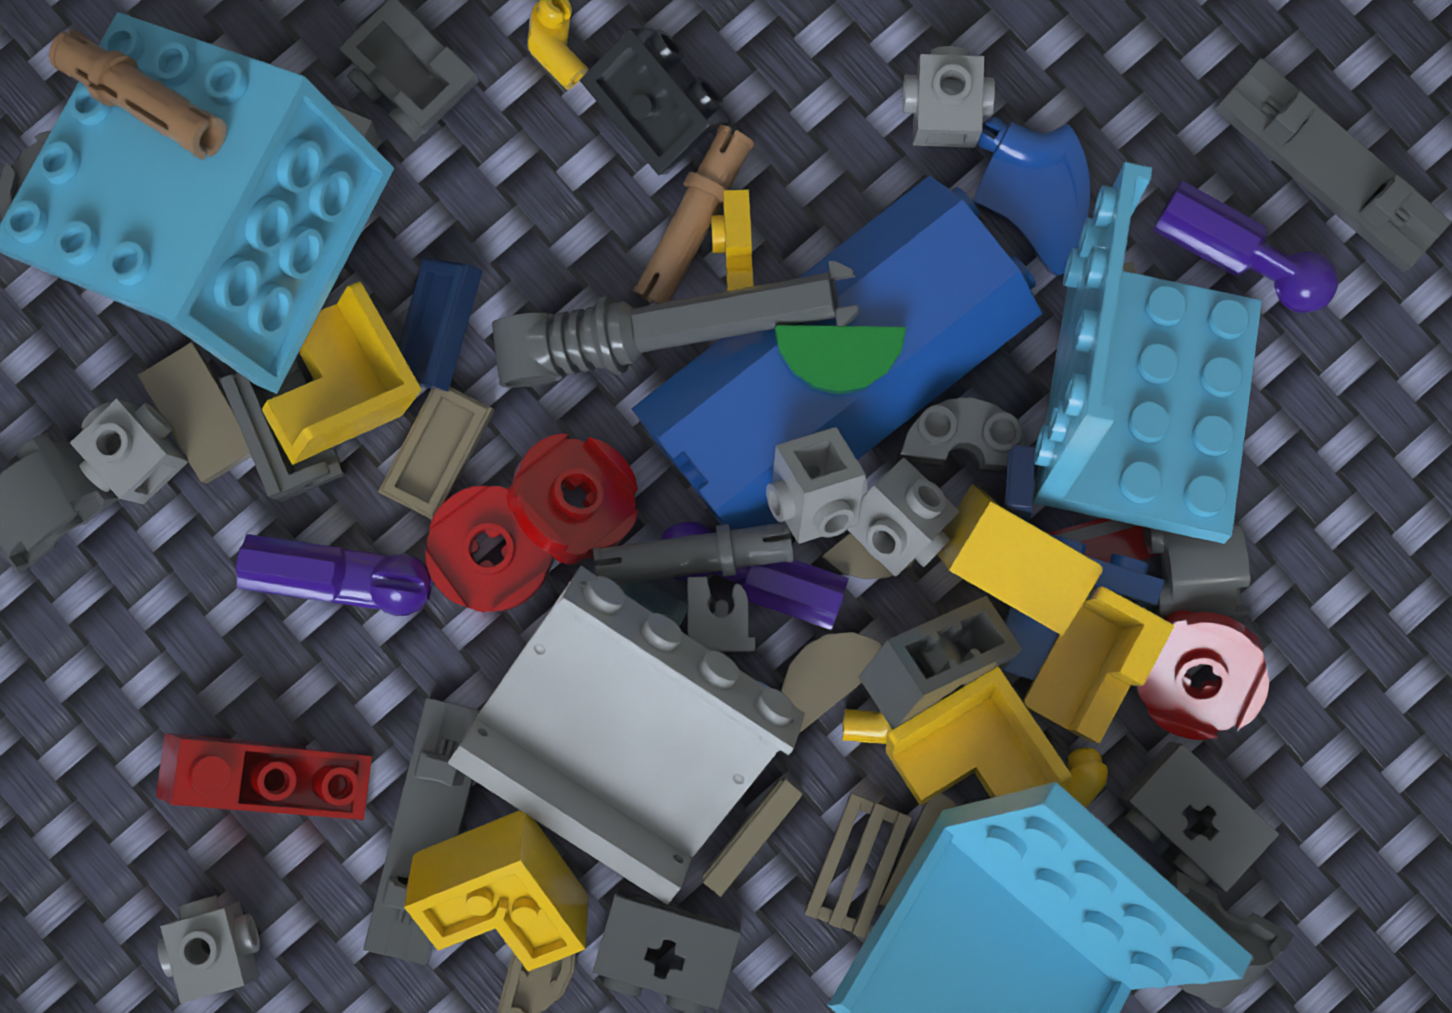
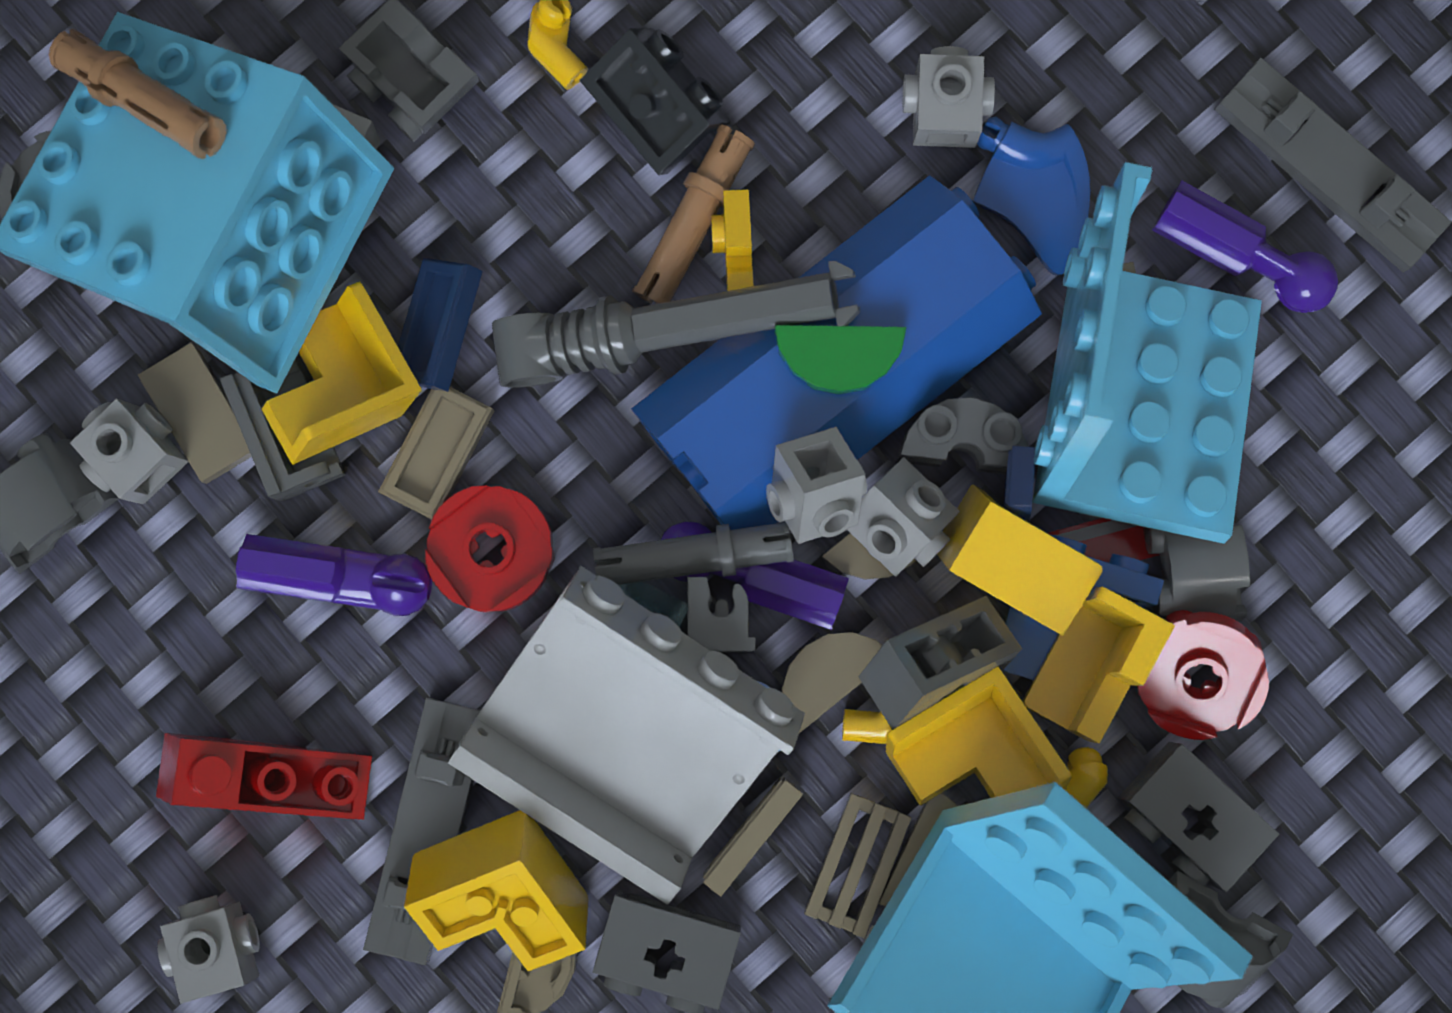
red plate [506,434,638,565] -> none

